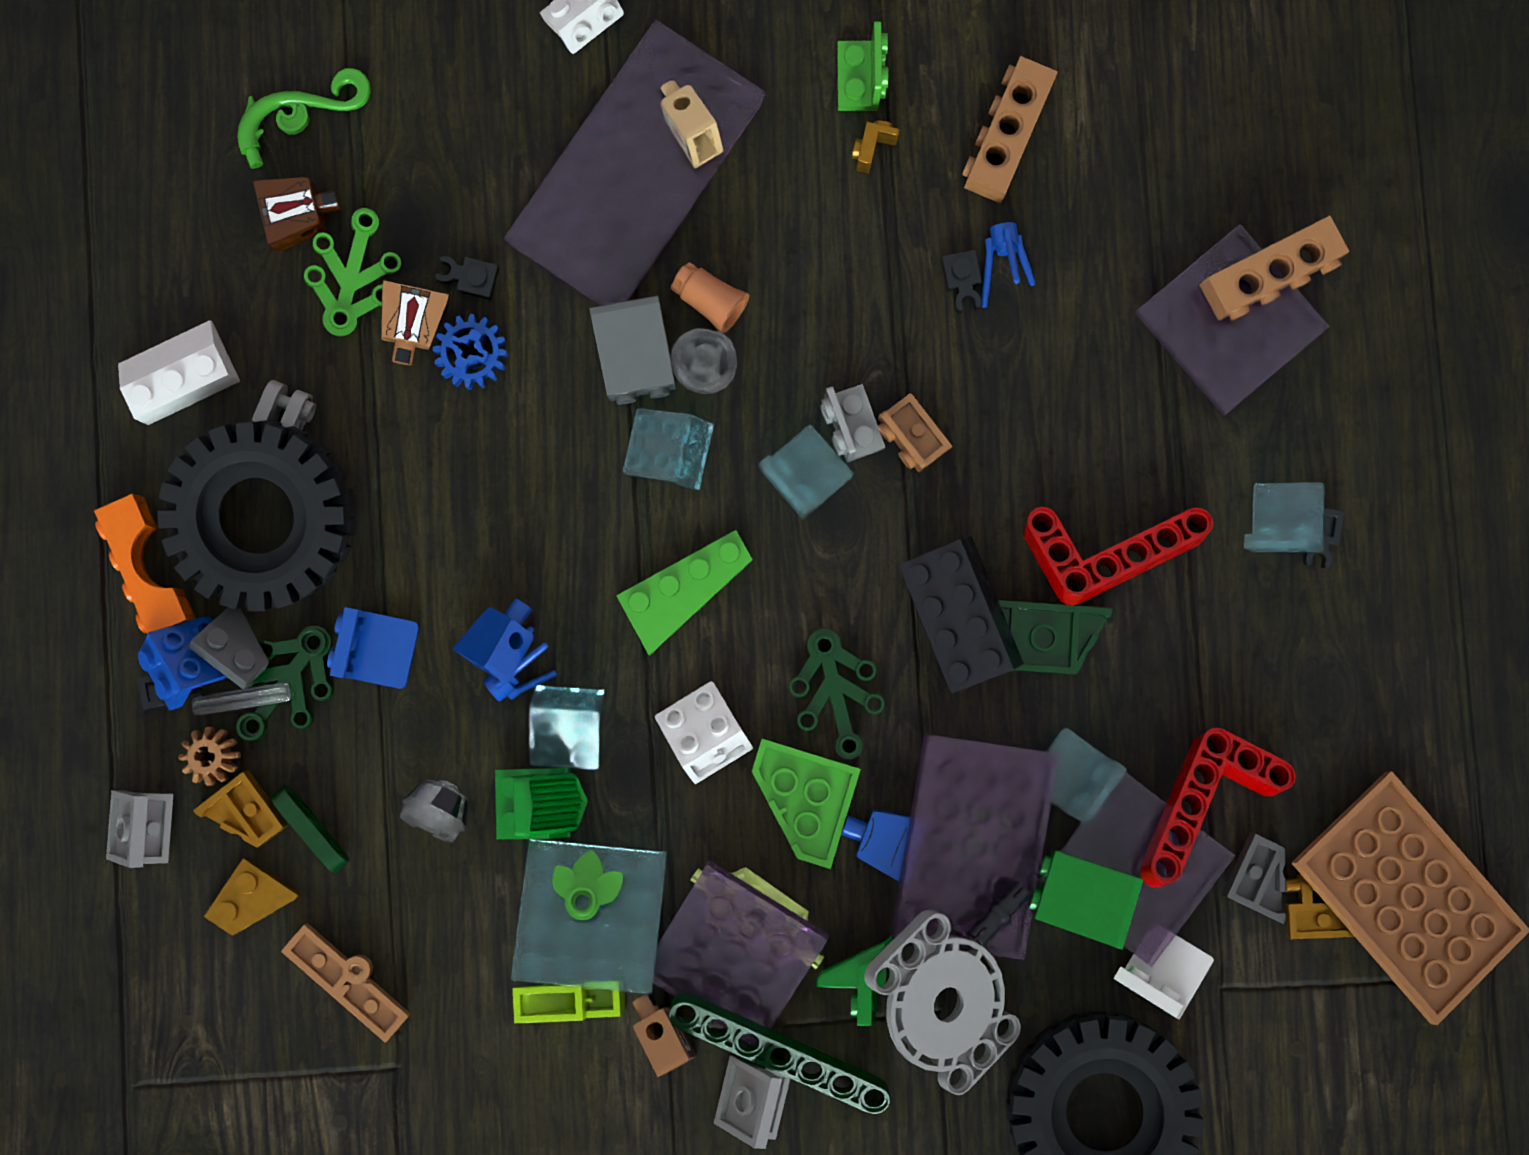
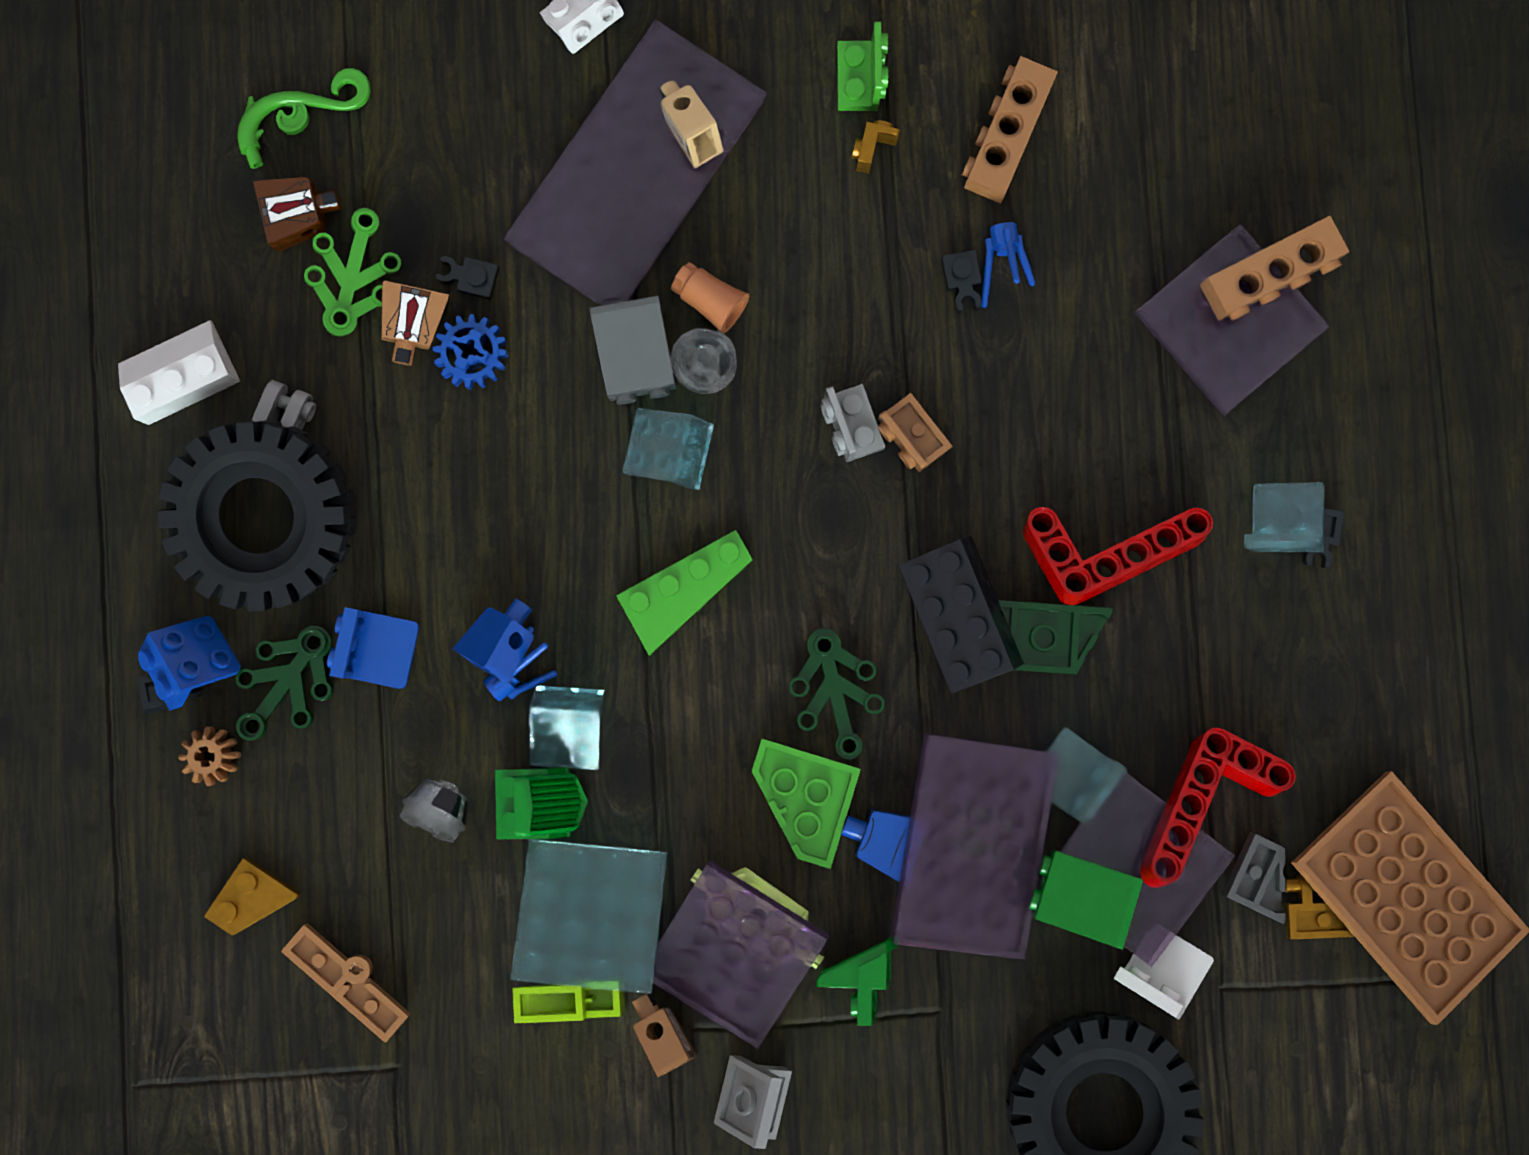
orange arch [94,494,196,634] -> none
light grey bracket [106,790,173,868] -> none
dark grey wing [188,607,269,690] -> none
clear axle [191,683,292,715] -> none
pearl gold wing [193,770,289,848] -> none
dark green beam [271,785,350,873] -> none
bright green plate [552,850,623,920] -> none
white bracket [655,681,754,784] -> none
dark green beam [669,993,890,1114] -> none
clear light blue bracket [759,425,853,520] -> none
light grey piece [864,909,1021,1095] -> none
black pin [967,880,1032,947] -> none

